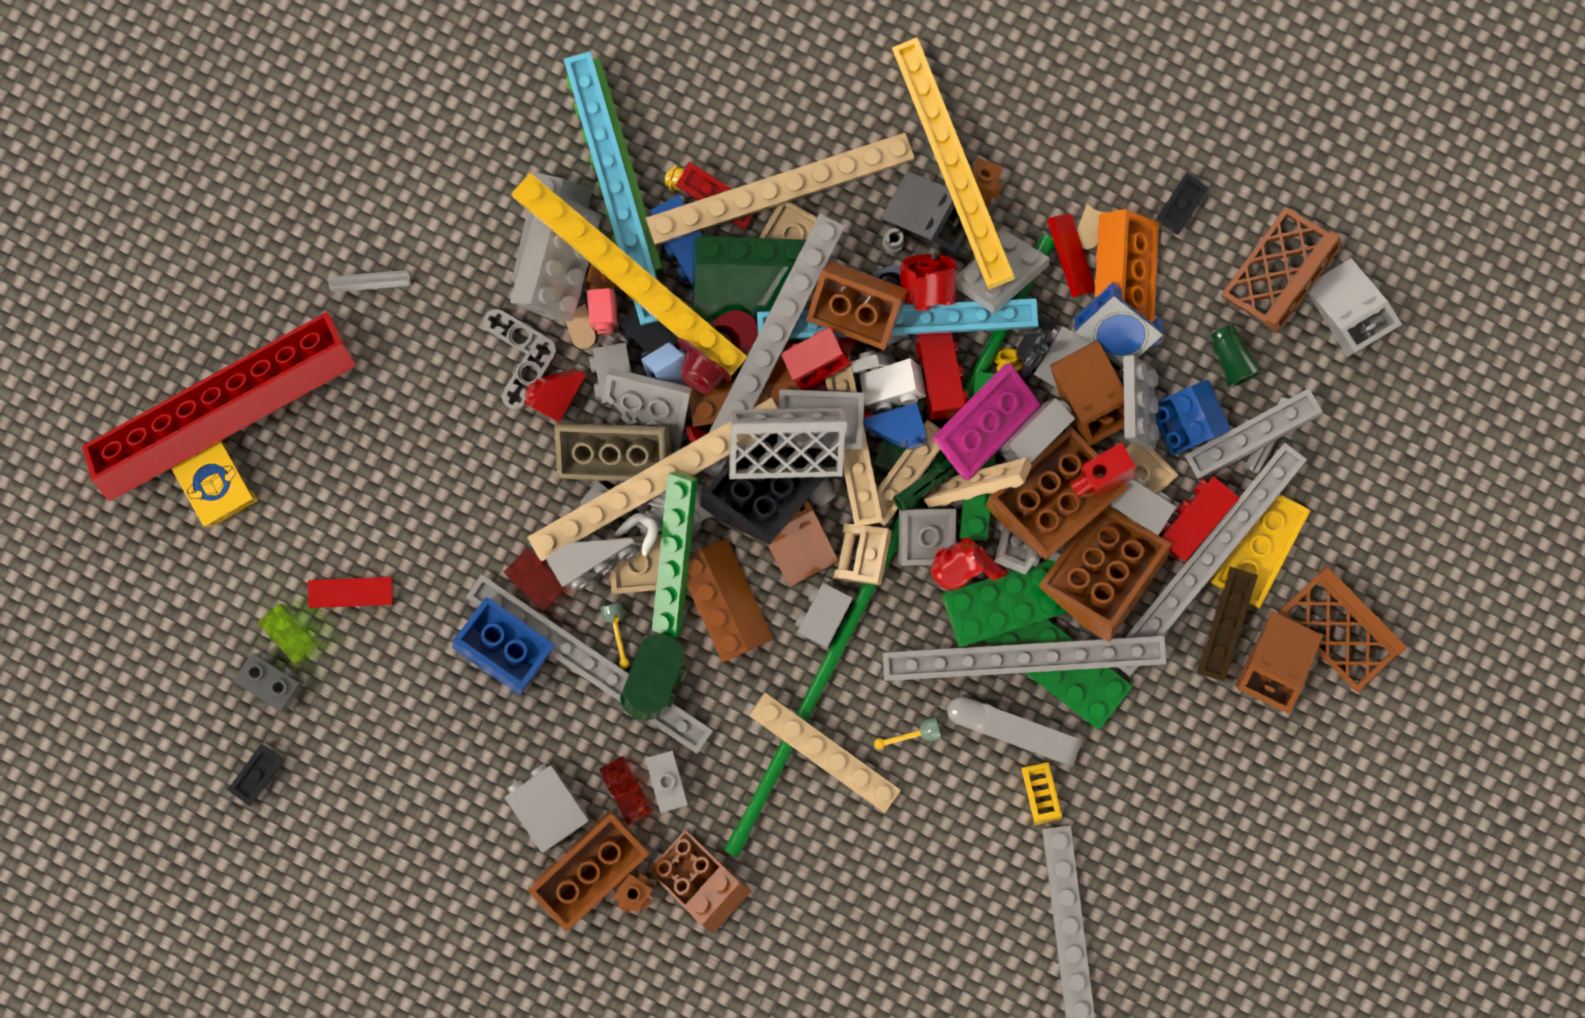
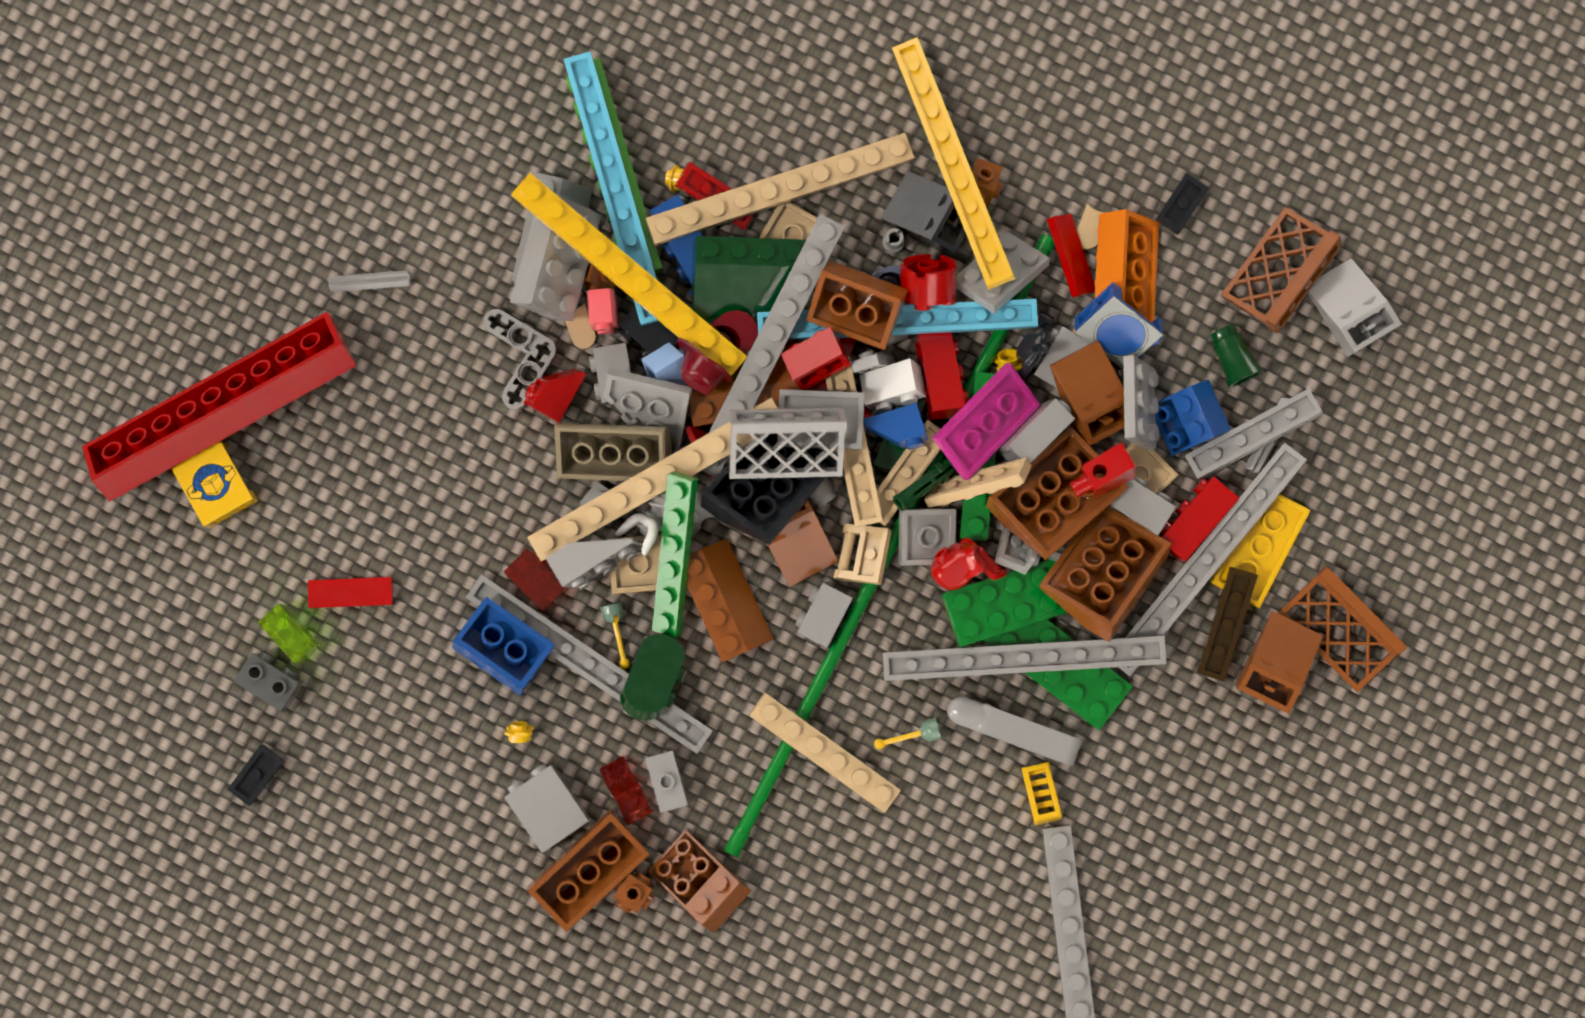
none -> yellow plate [504,721,534,743]

